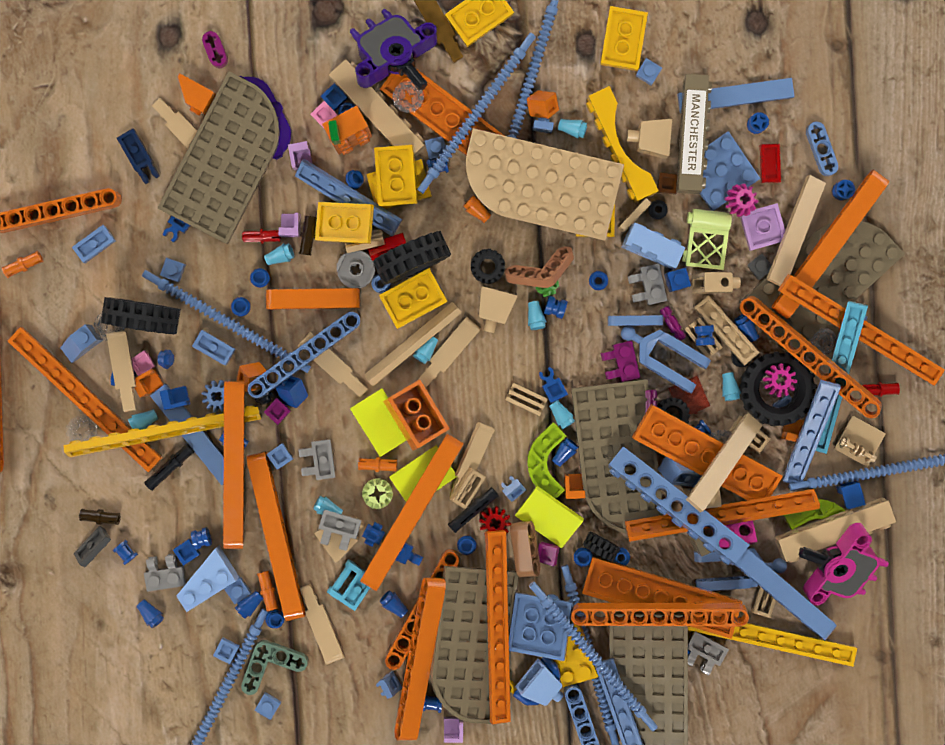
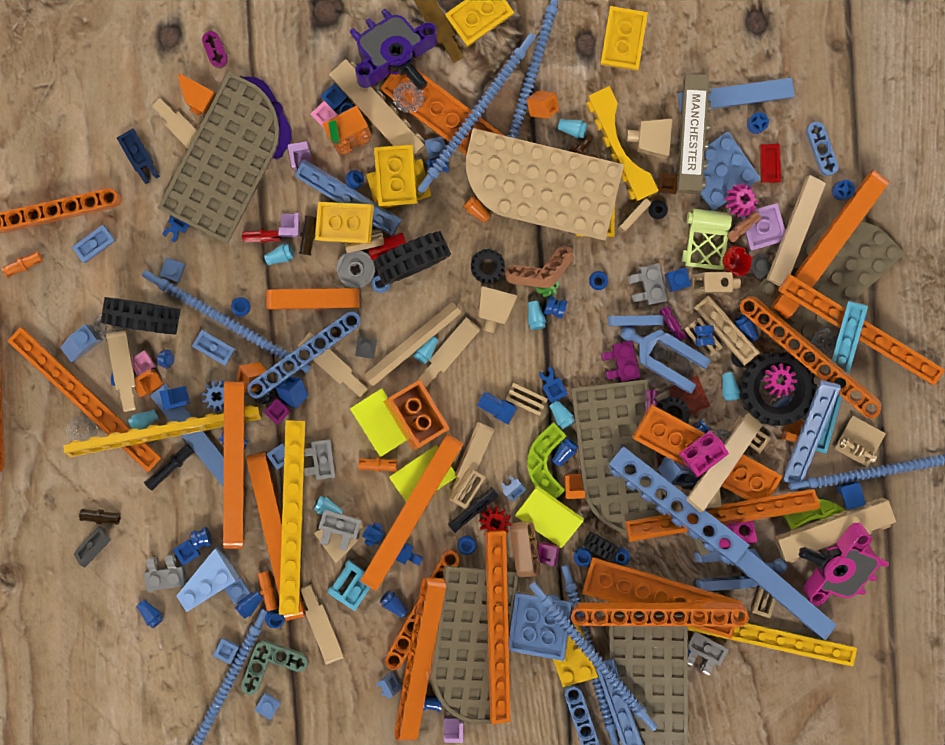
blue bush [112,540,138,566] -> none
blue plate [250,268,270,288] -> none
yellowish green gear [362,478,393,509] -> none
yellow plate [379,268,448,329] -> none
light blue torso [510,657,563,706] -> none
medium blue plate [532,118,554,134] -> none
light blue wedge [621,223,685,270] -> none
medium blue plate [635,58,662,86] -> none
red axle [860,382,900,397] -> none
none -> yellow plate [279,420,306,615]
none -> dark grey plate [355,337,377,359]
none -> blue piece [477,391,518,425]
none -> reddish brown piece [569,135,598,158]
none -> dark pink brick [679,431,729,477]
none -> red hair [722,246,752,276]
none -> nougat axle [727,211,761,242]

